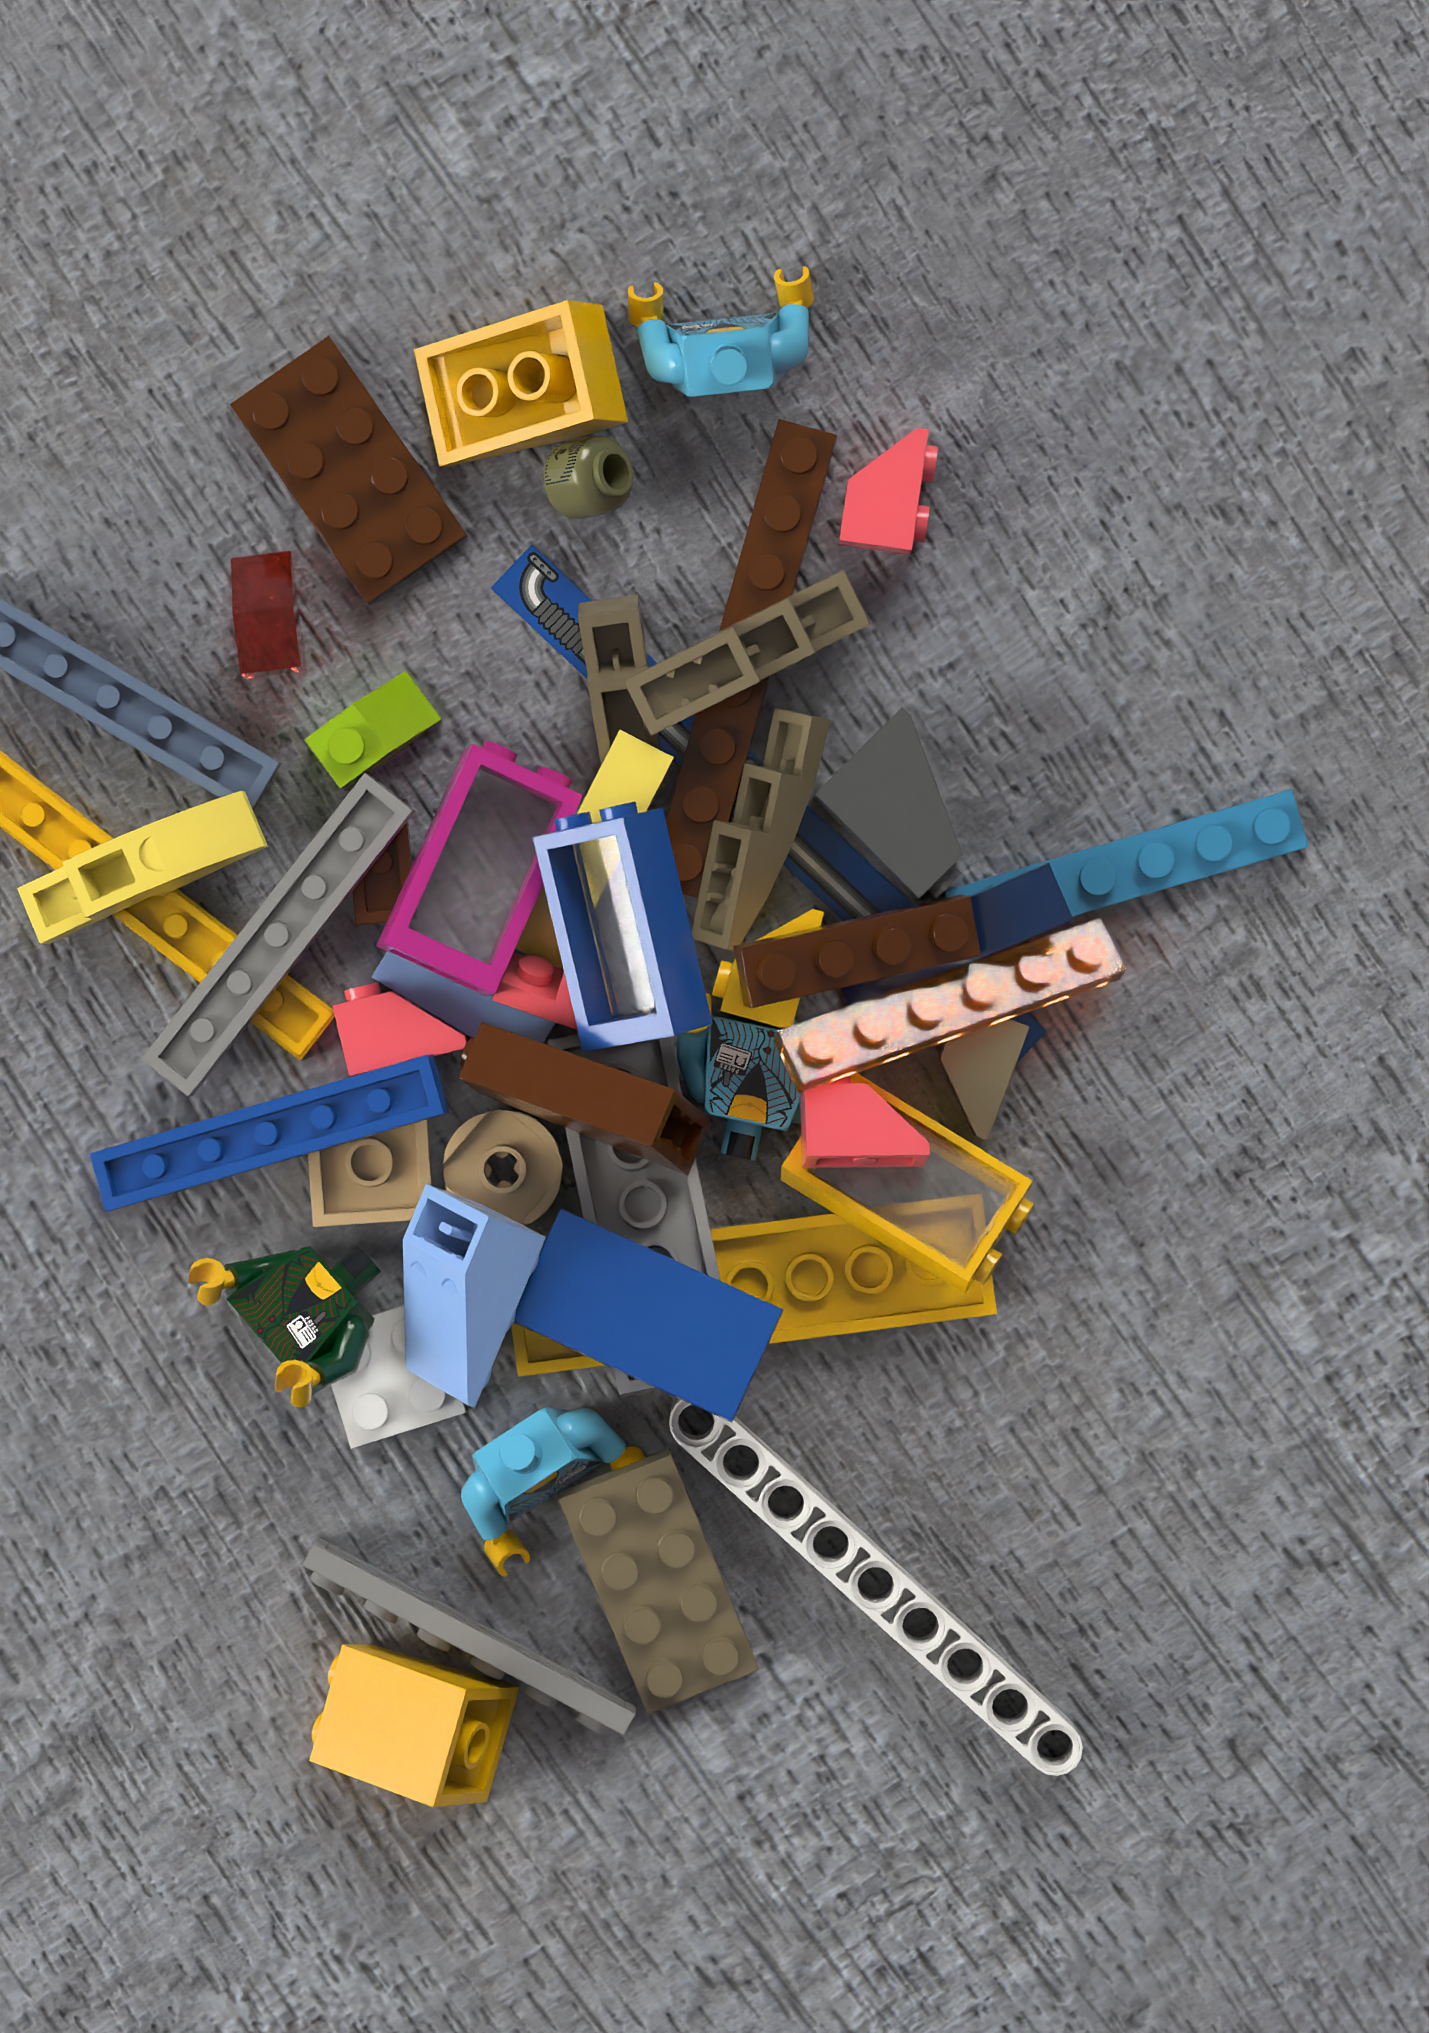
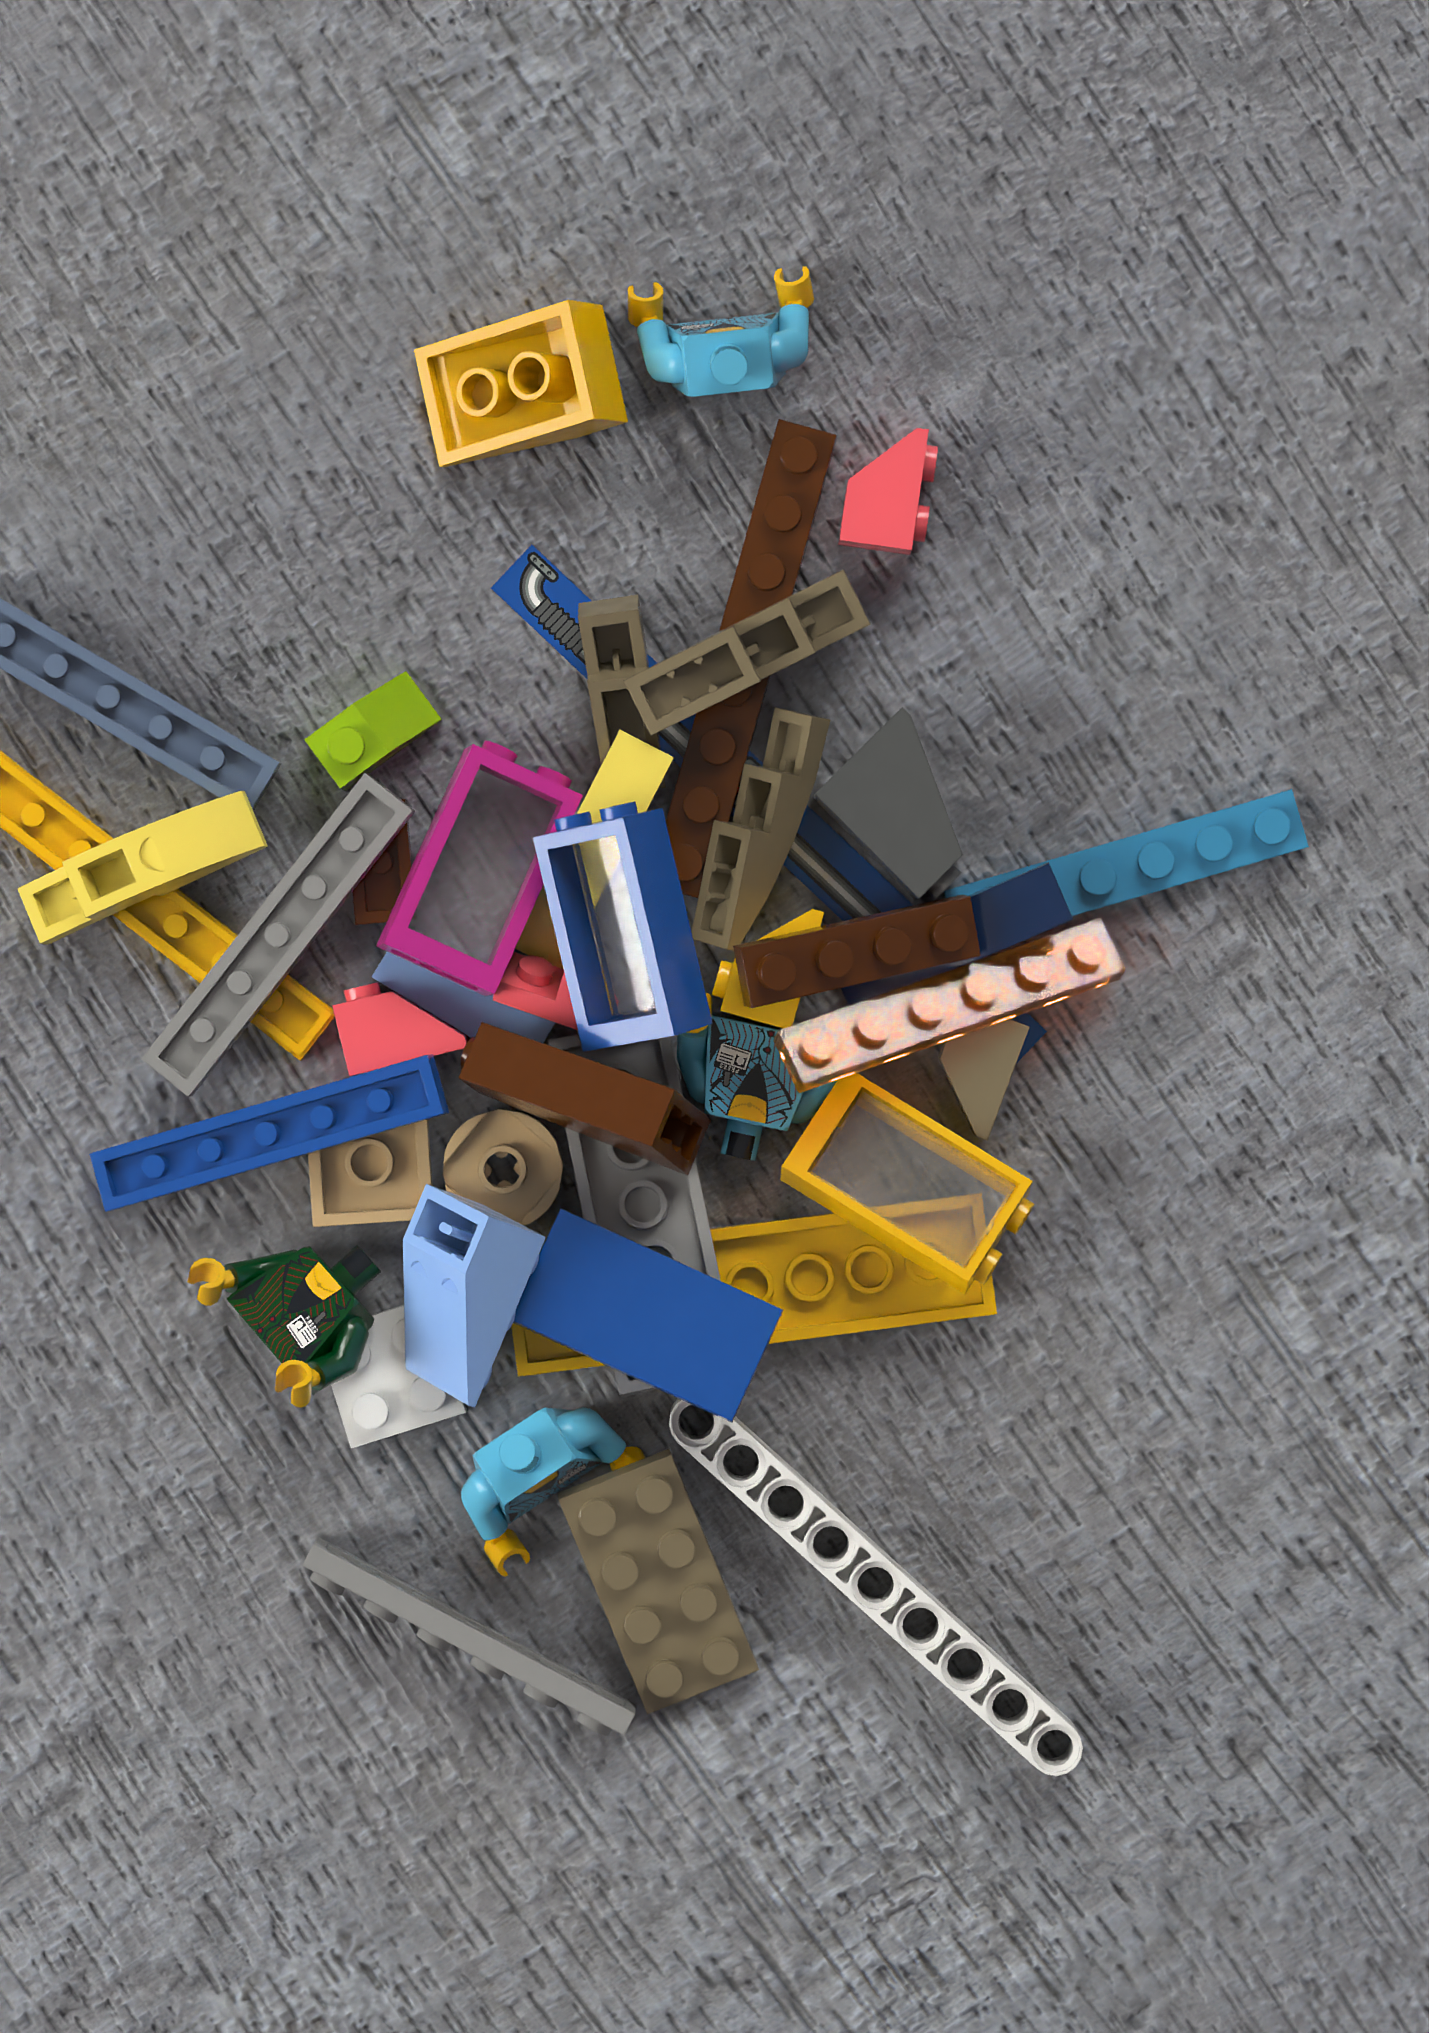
reddish brown plate [230,336,468,605] -> none
clear red slope [231,551,307,679] -> none
yellow slope [309,1644,520,1807] -> none
olive head [543,436,633,519] -> none
coral slope [800,1074,930,1168] -> none

